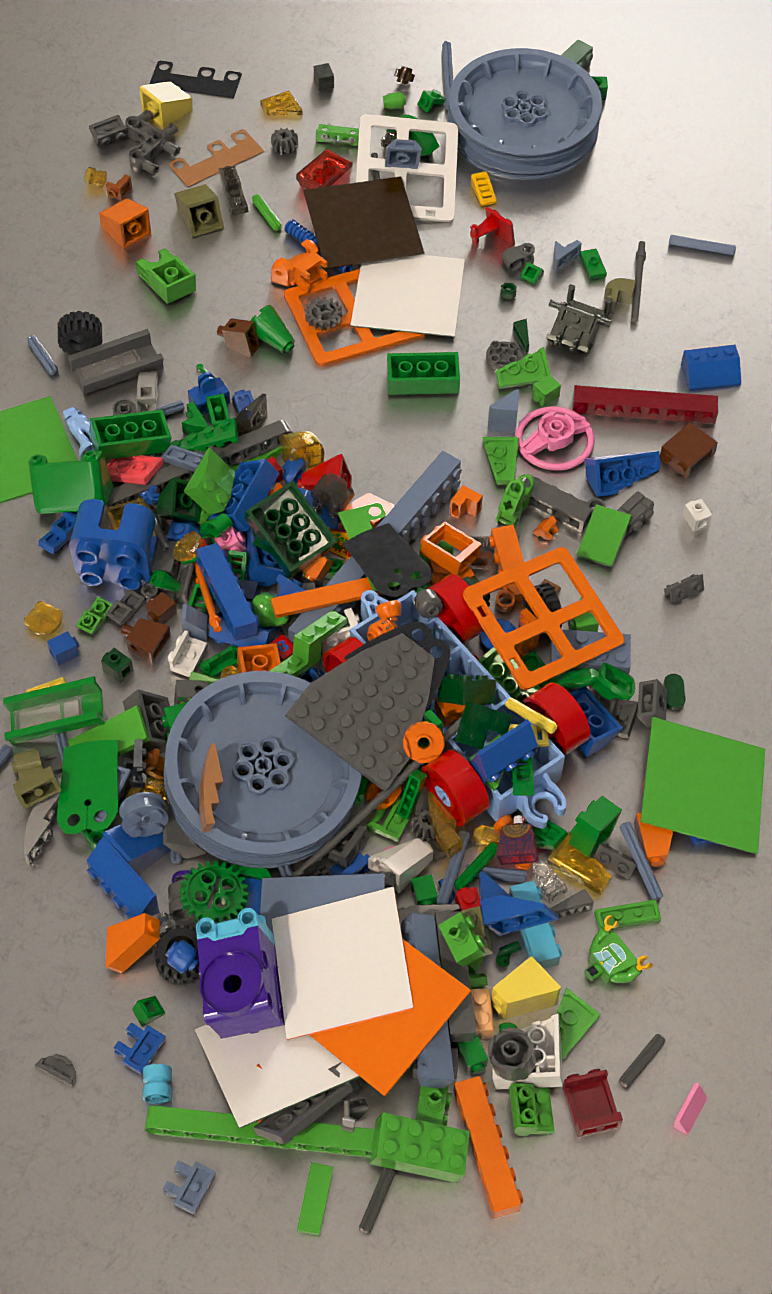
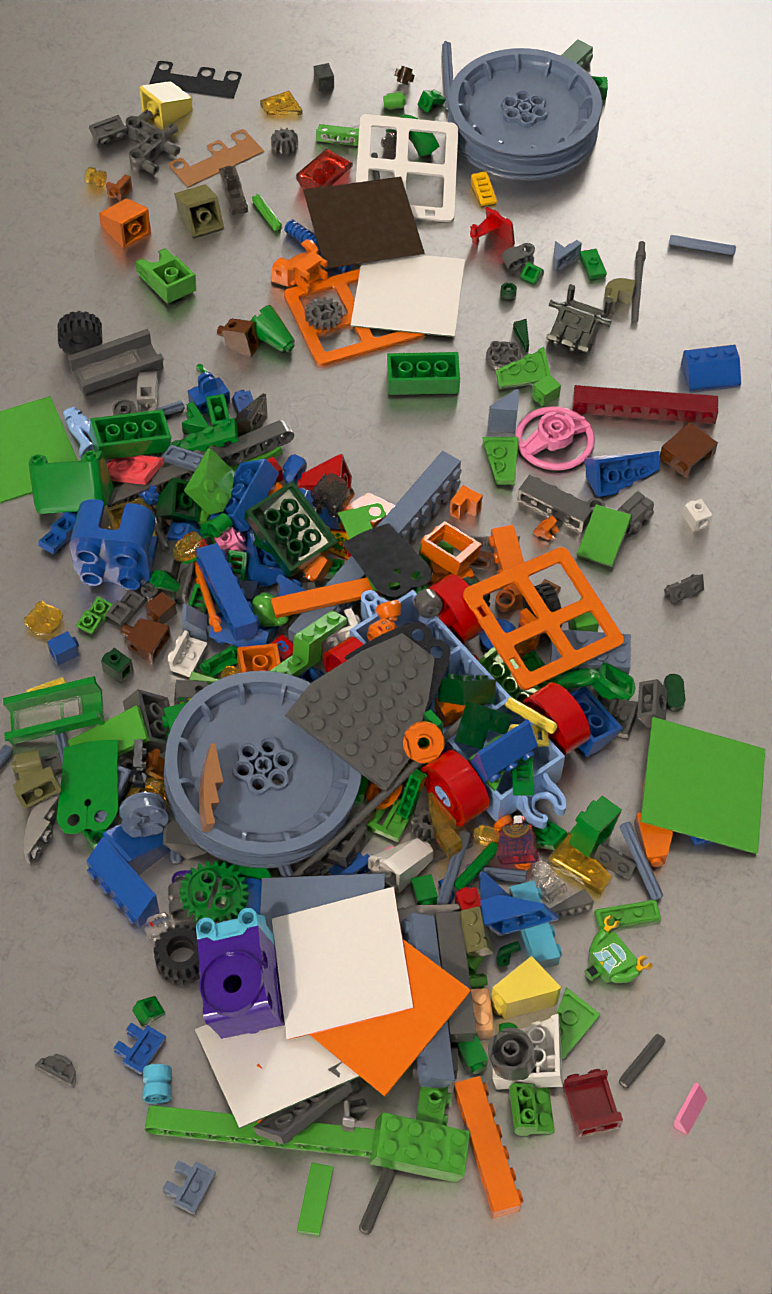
sand blue axle [27,335,58,375] -> none
orange slope [106,913,160,973] -> none
blue head [165,940,199,973] -> none
clear yellow brick [280,431,325,469] -> none
sand blue slope [385,139,422,169] -> none
bright green brick [438,912,486,967] -> none
bright green piece [496,474,535,528] -> none

